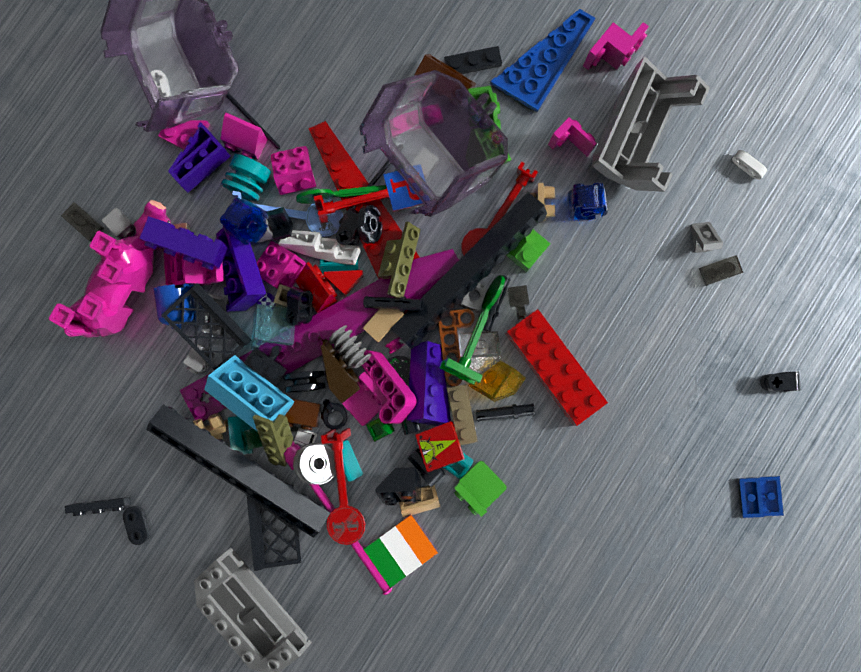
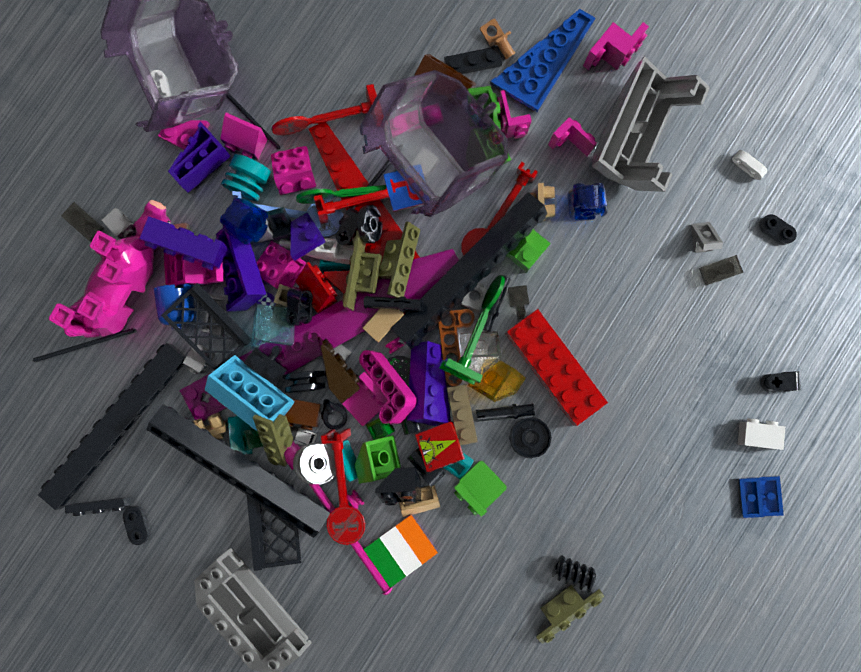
light grey piece [329,325,371,368] -> none
none -> black axle [33,328,135,362]
none -> black brick [38,343,187,510]
none -> red piece [271,84,384,135]
none -> dark purple wing [290,212,326,261]
none -> olive bracket [342,230,382,311]
none -> dark pink bush [347,490,364,509]
none -> bright green slope [355,435,401,484]
none -> medium nougat bracket [480,18,515,60]
none -> dark pink bracket [497,90,531,139]
none -> black wheel [509,417,552,458]
none -> olive bracket [536,585,604,644]
none -> black piece [552,555,596,593]
none -> white brick [738,418,785,450]
none -> black plate [759,214,797,245]

